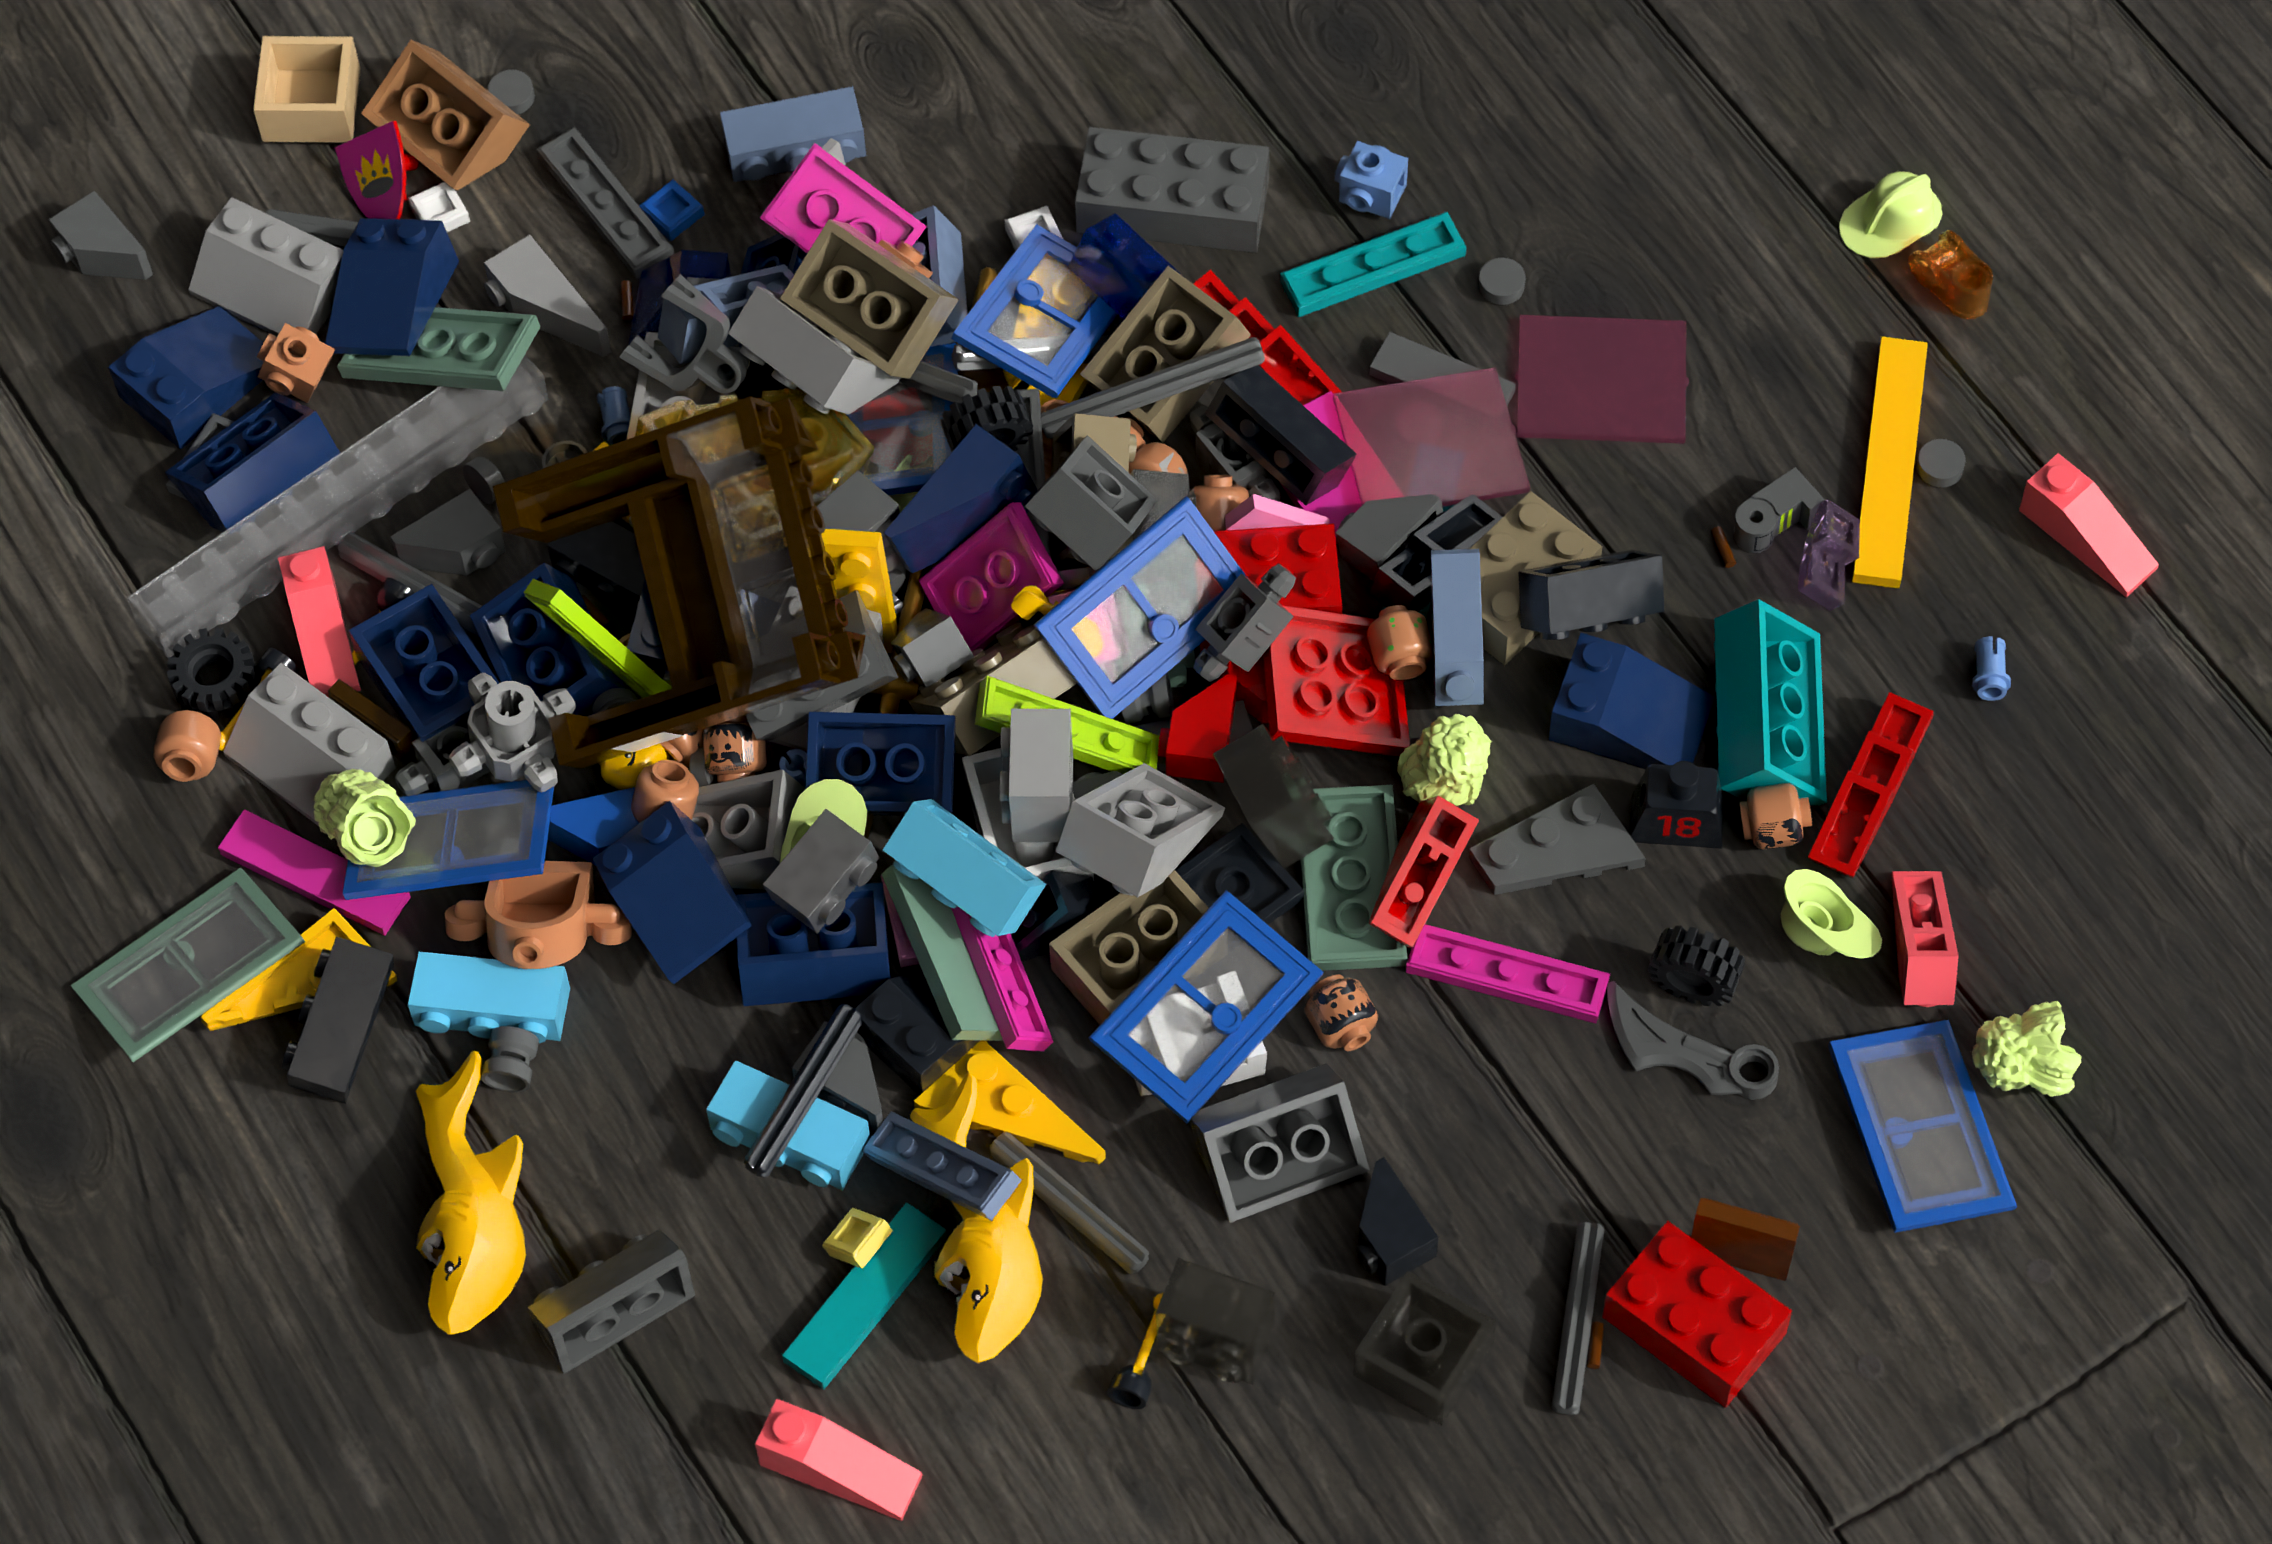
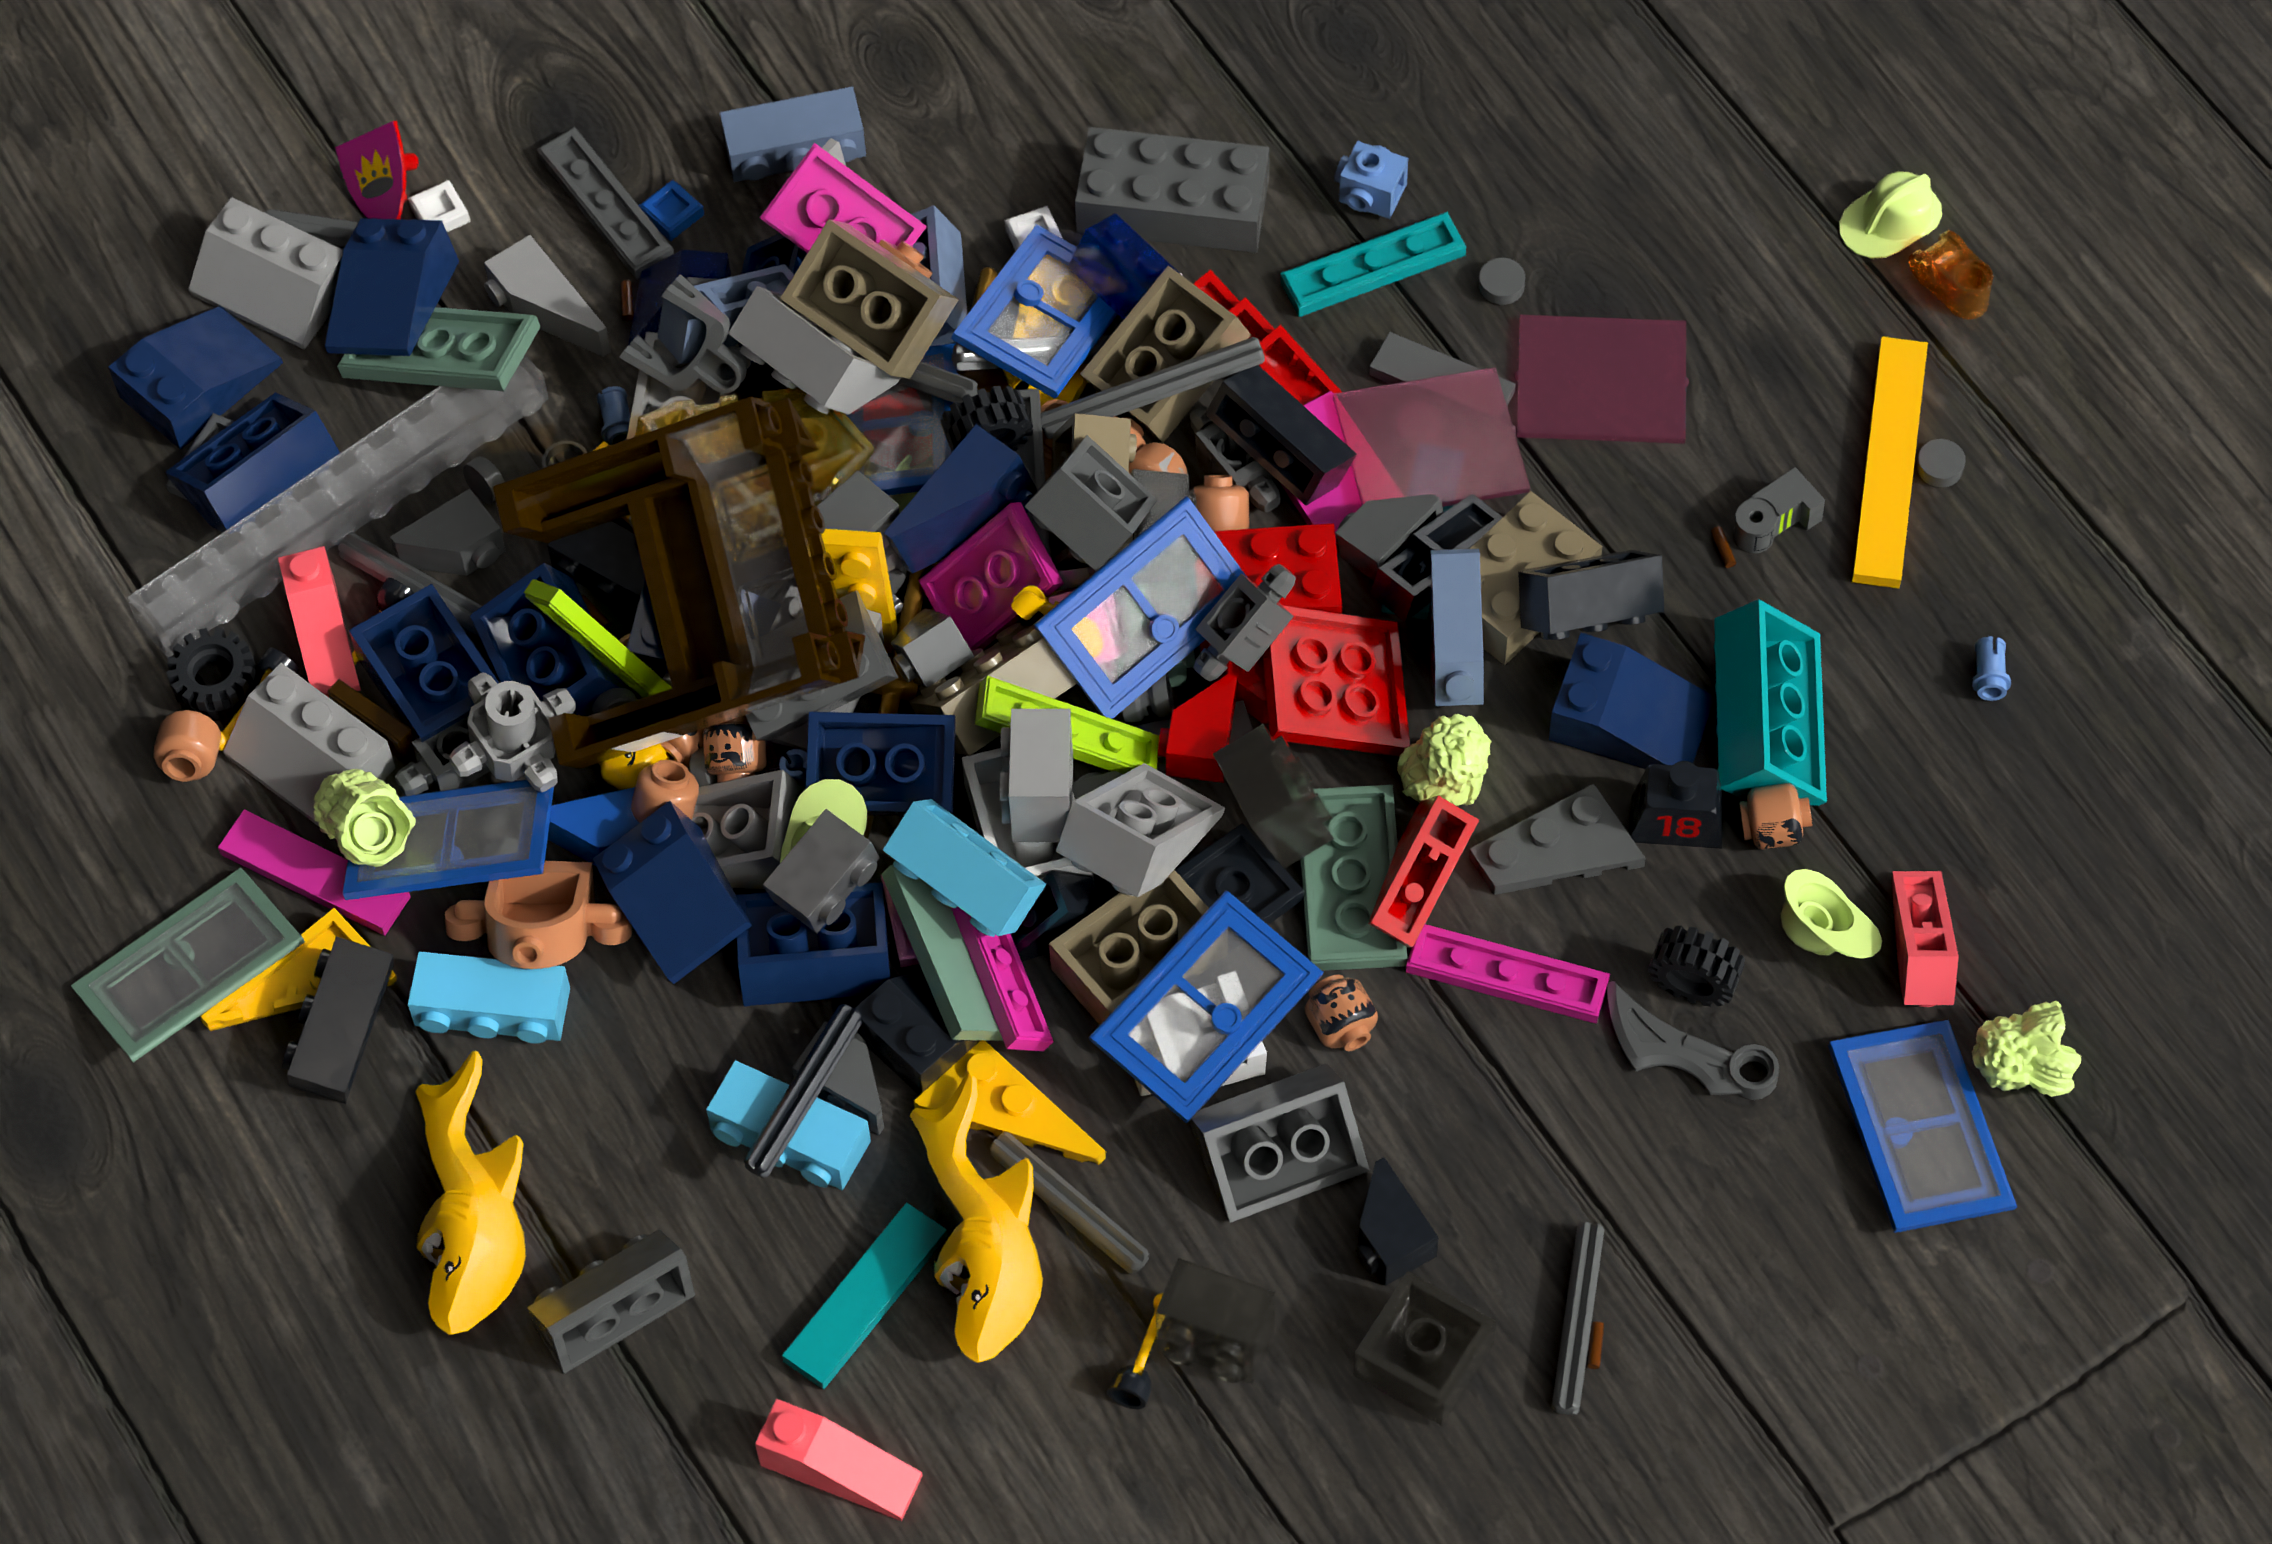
dark grey slope [49,191,153,280] -> none
tan piece [254,36,360,142] -> none
nougat brick [257,323,335,403] -> none
medium nougat slope [361,40,530,190] -> none
dark grey wheel [481,1026,539,1093] -> none
dark grey tile [488,70,535,115] -> none
light yellow tile [822,1208,893,1269] -> none
sand blue tile [862,1111,1022,1221] -> none
bright pink tile [1225,494,1329,530] -> none
nougat head [1367,605,1433,680] -> none
red brick [1602,1221,1792,1408] -> none
reddish brown tile [1691,1197,1800,1281] -> none
clear purple slope [1798,499,1860,611] -> none
red slope [1808,692,1934,879] -> none
coral slope [2019,453,2159,598] -> none

